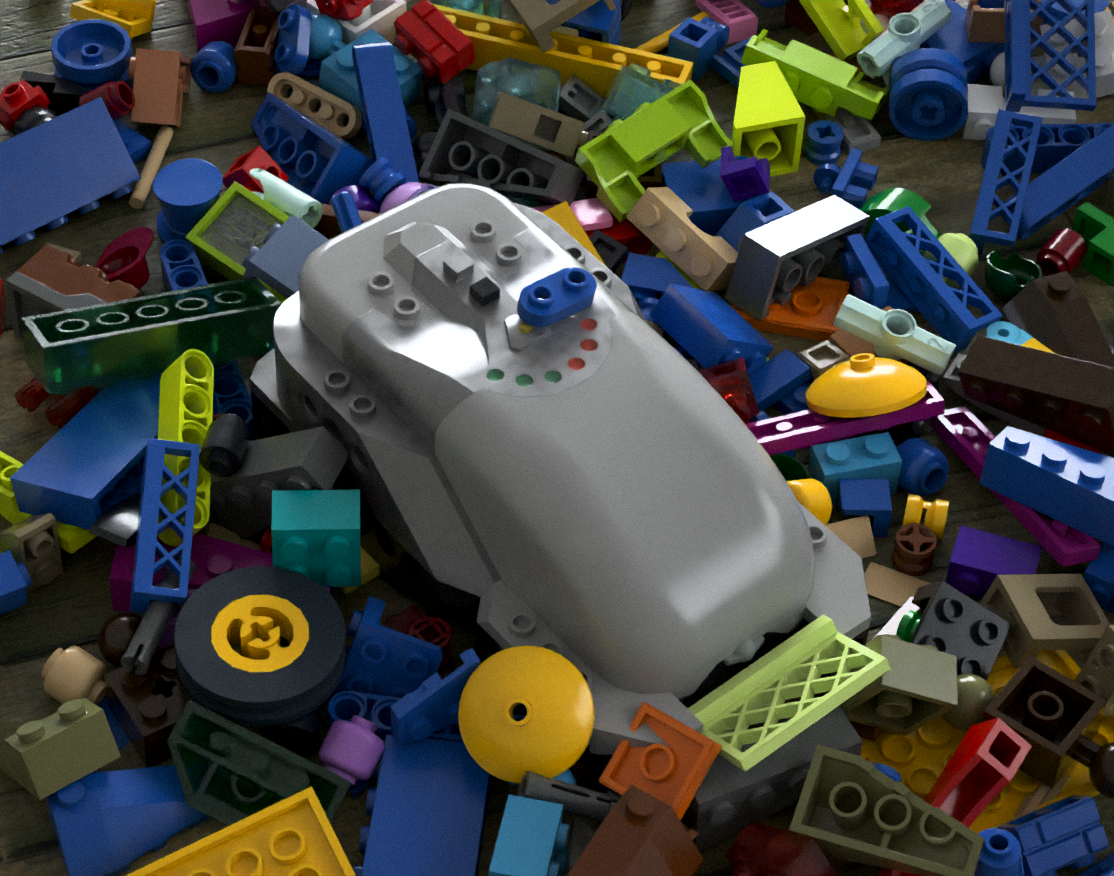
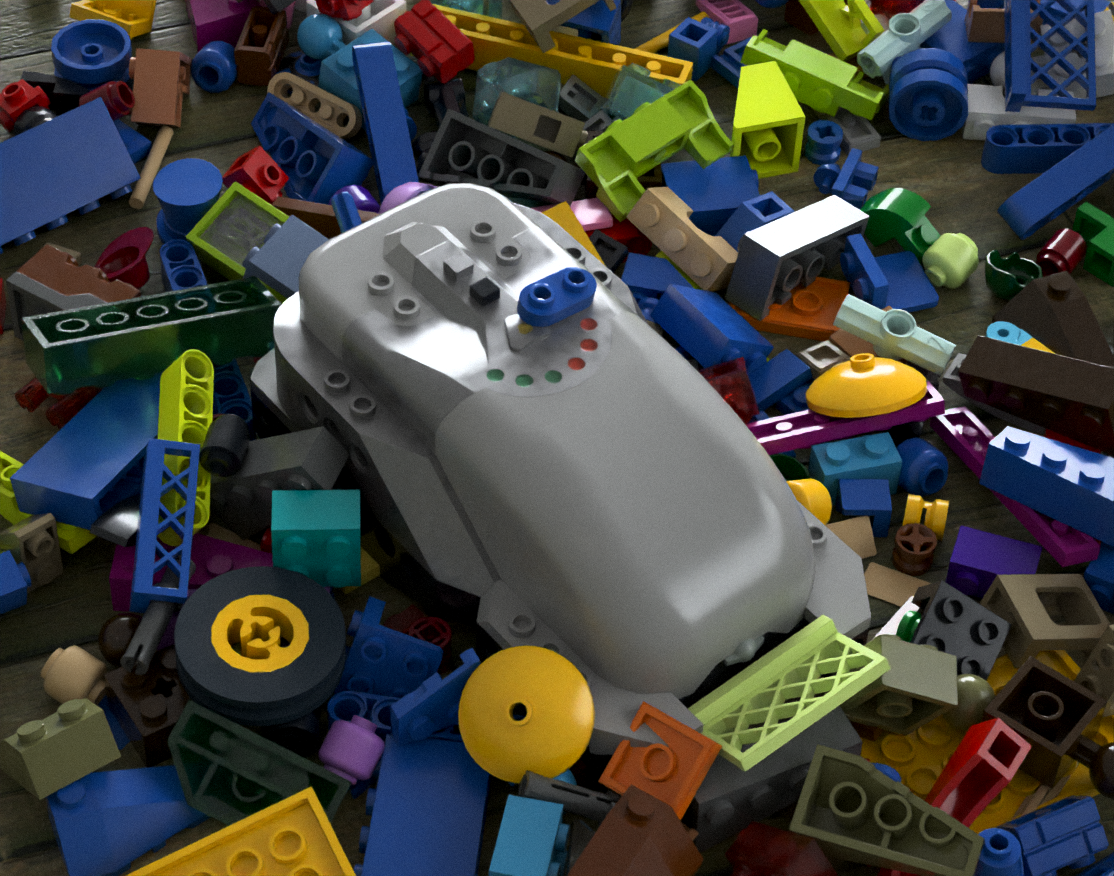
light aqua piece [250,168,322,228] -> none
blue plate [274,4,312,75] -> none
blue wheel [359,157,406,205] -> none
dark purple panel [720,146,770,202] -> none
blue fence [864,206,1003,353] -> none
blue fence [969,109,1043,255] -> none

